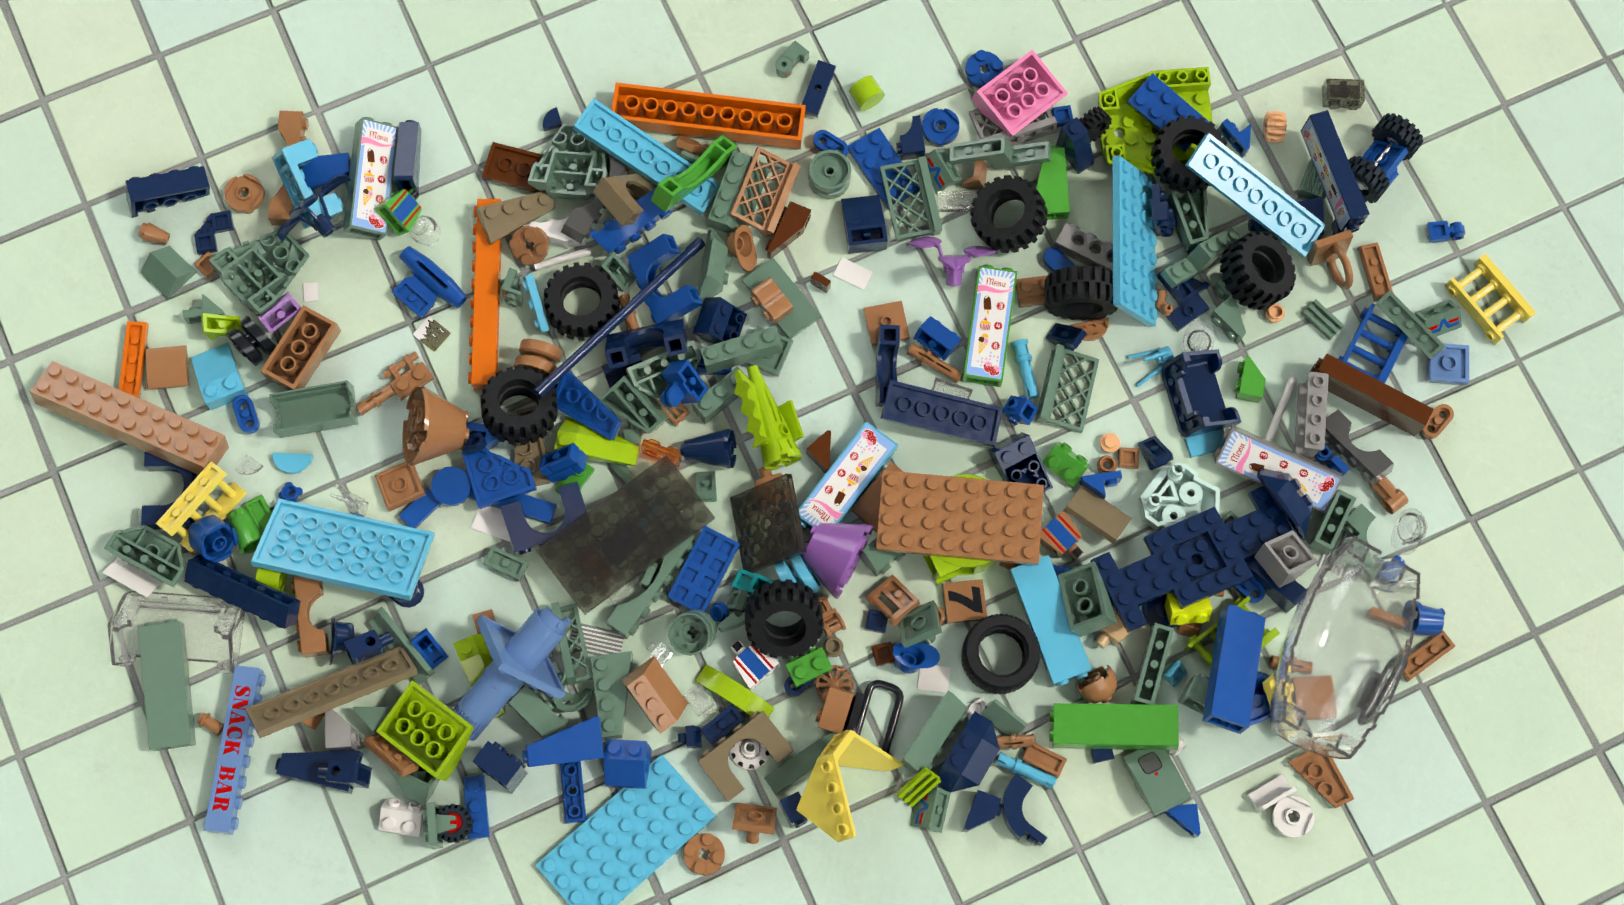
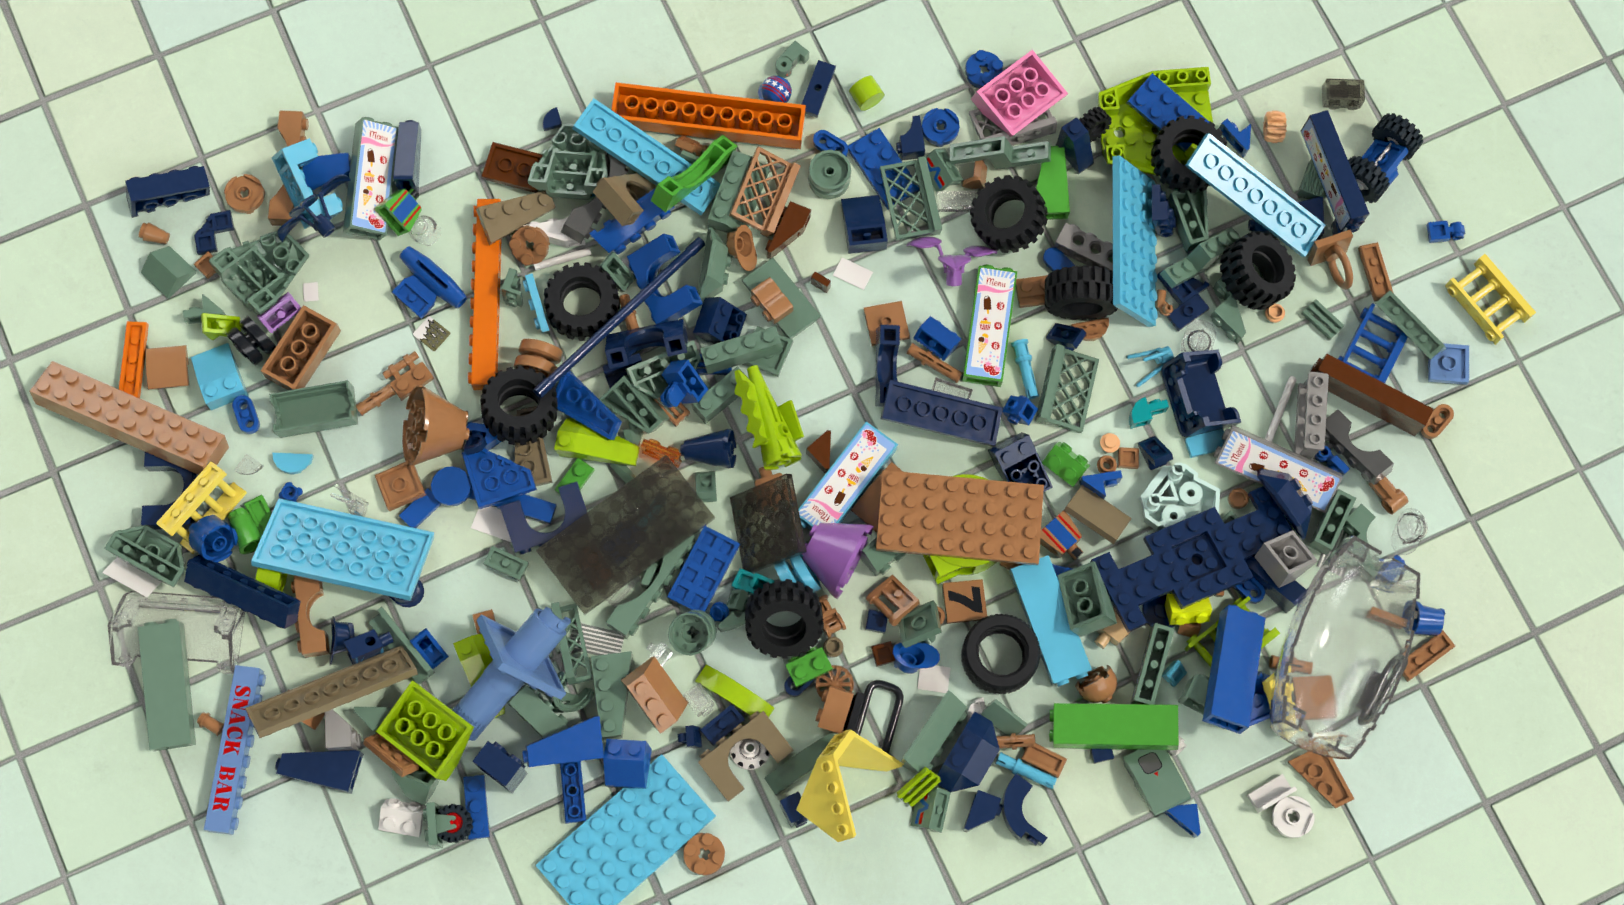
dark blue torso [318,760,372,789] -> none
blue brick [539,443,587,483] -> none
torso [730,640,779,691] -> none
medium nougat tile [732,803,777,844] -> none
blue tile [1051,105,1073,128] -> none
bright green slope [1234,356,1266,403] -> none
sand green panel [1415,300,1462,337] -> none
none -> blue helmet [758,76,792,103]
none -> teal brick [1129,397,1169,429]
none -> medium nougat tile [1228,488,1249,509]

